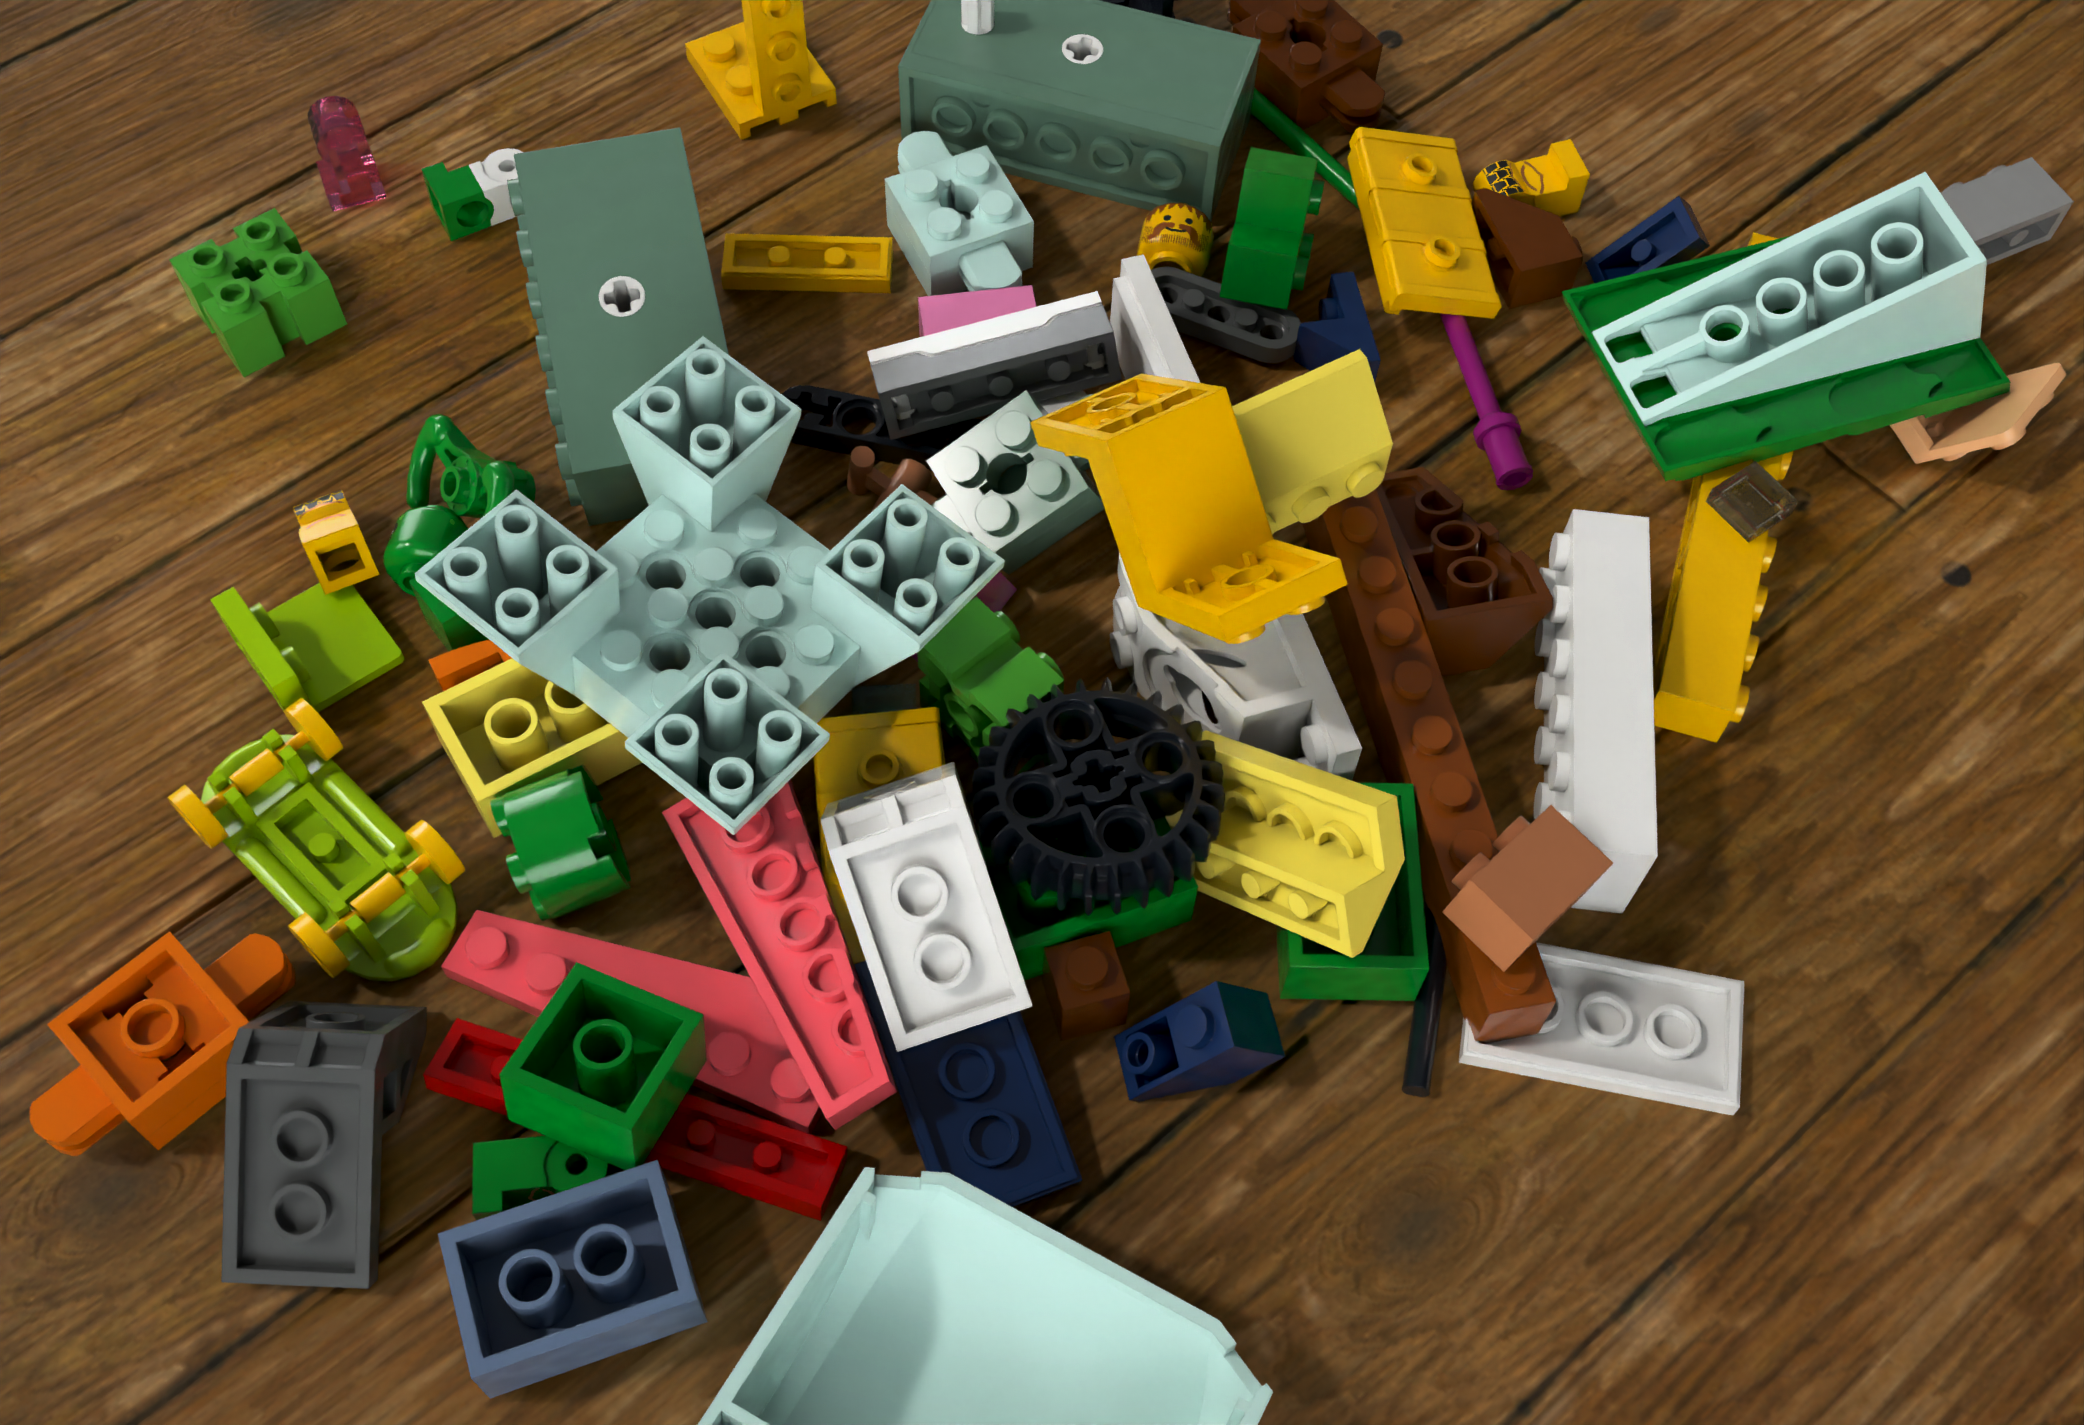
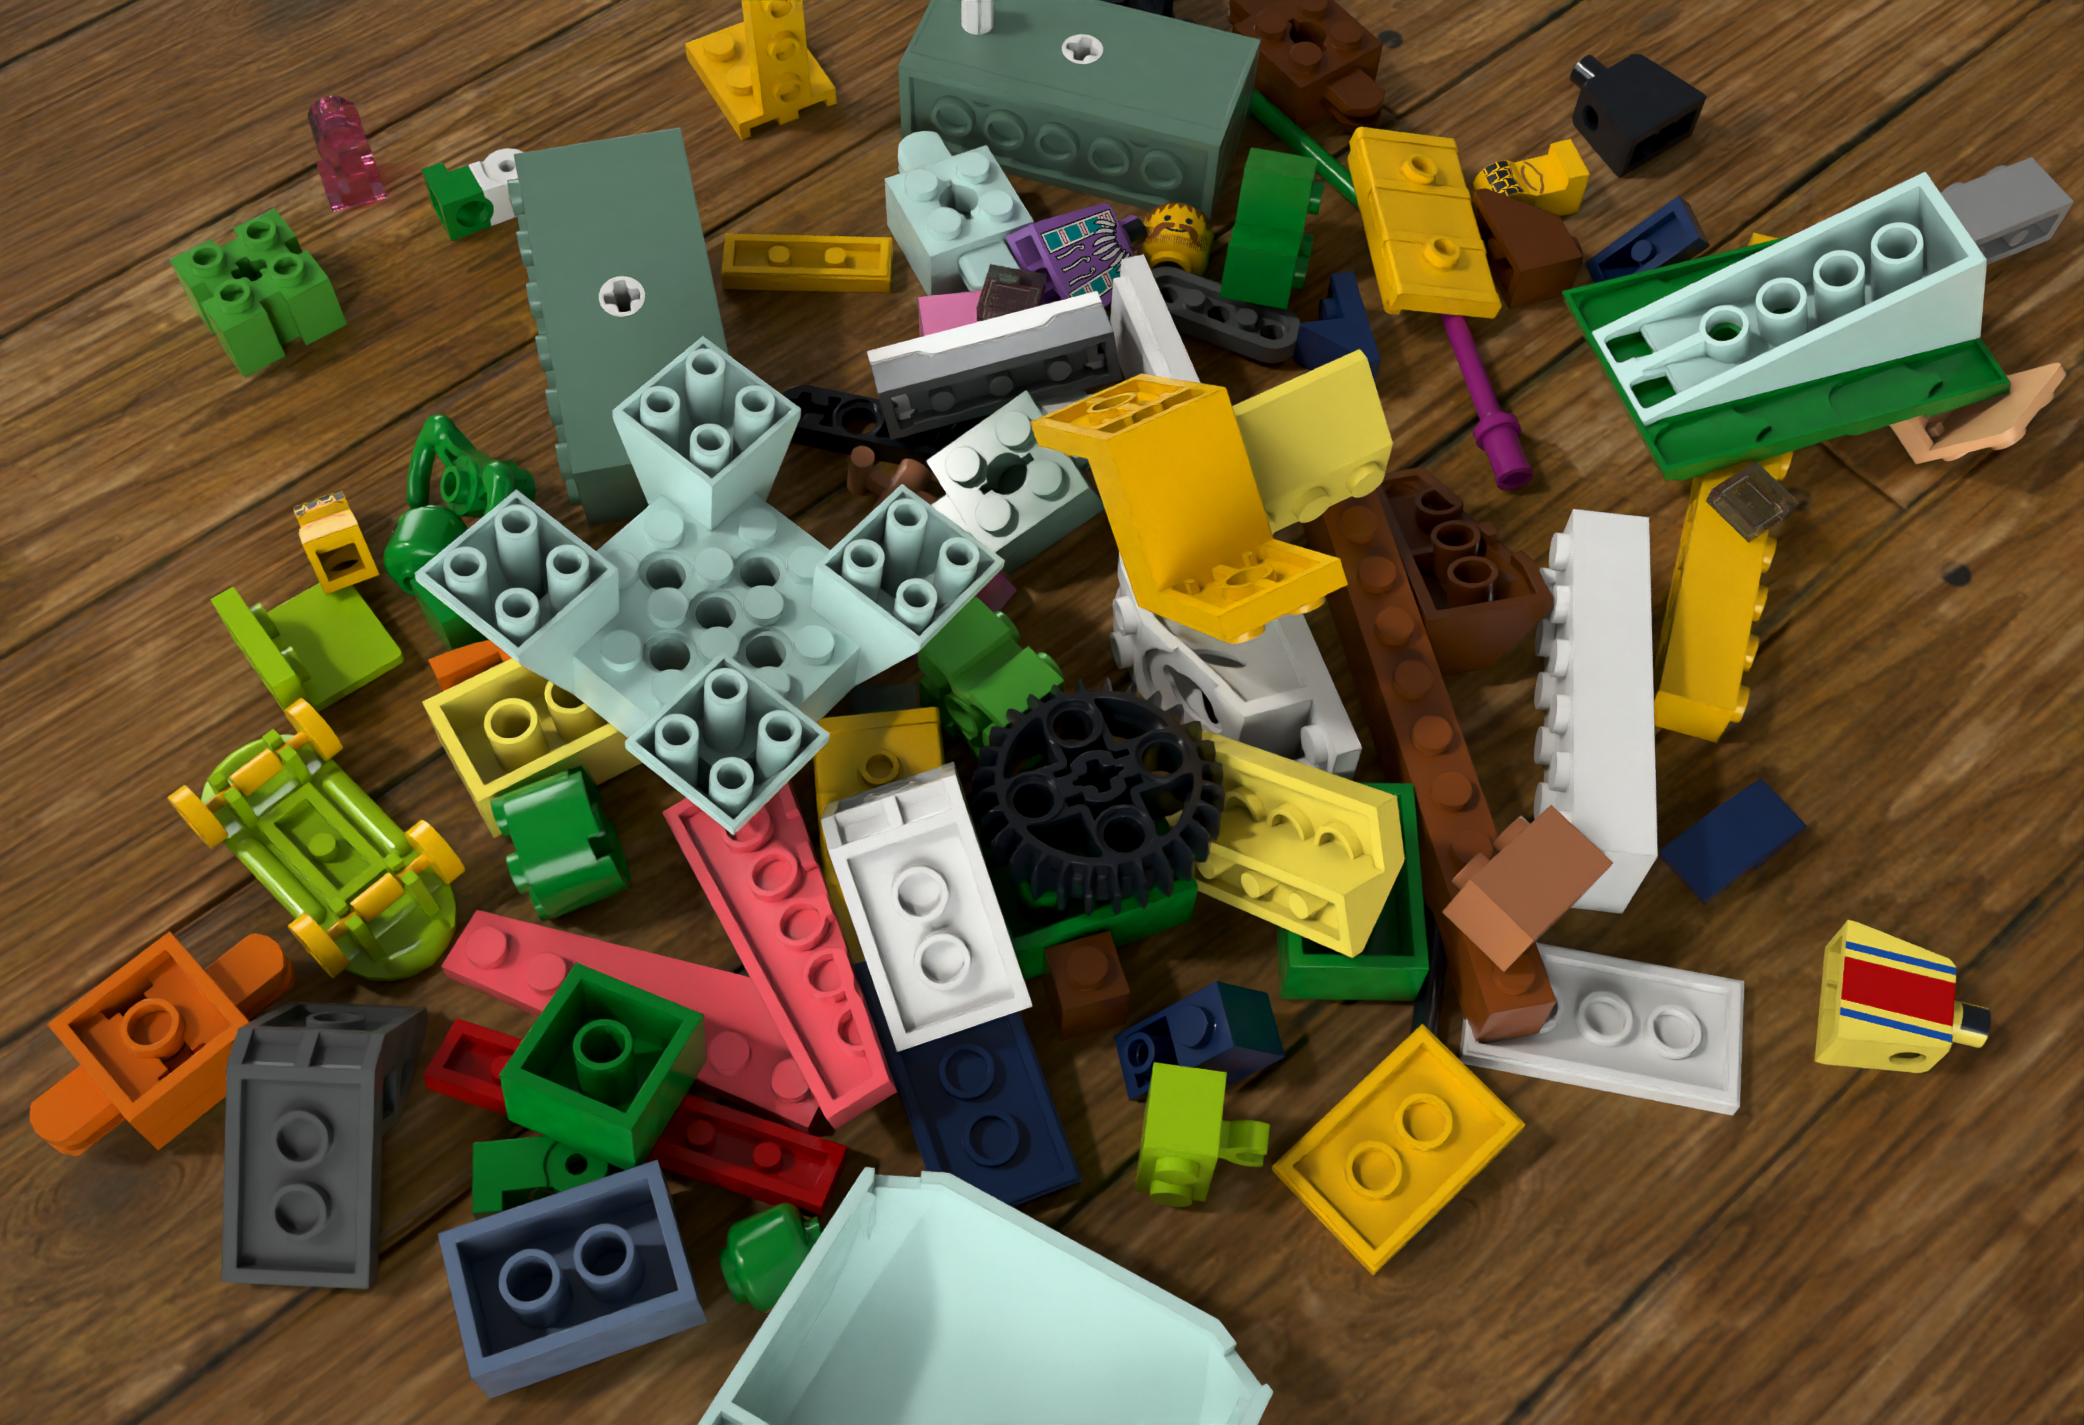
none -> green head [718,1202,825,1313]
none -> clear smoke tile [976,264,1046,321]
none -> torso [1006,203,1148,307]
none -> lime brick [1135,1062,1270,1207]
none -> yellow tile [1272,1024,1526,1276]
none -> black torso [1570,54,1707,178]
none -> dark blue slope [1659,779,1807,906]
none -> light yellow torso [1815,920,1991,1073]

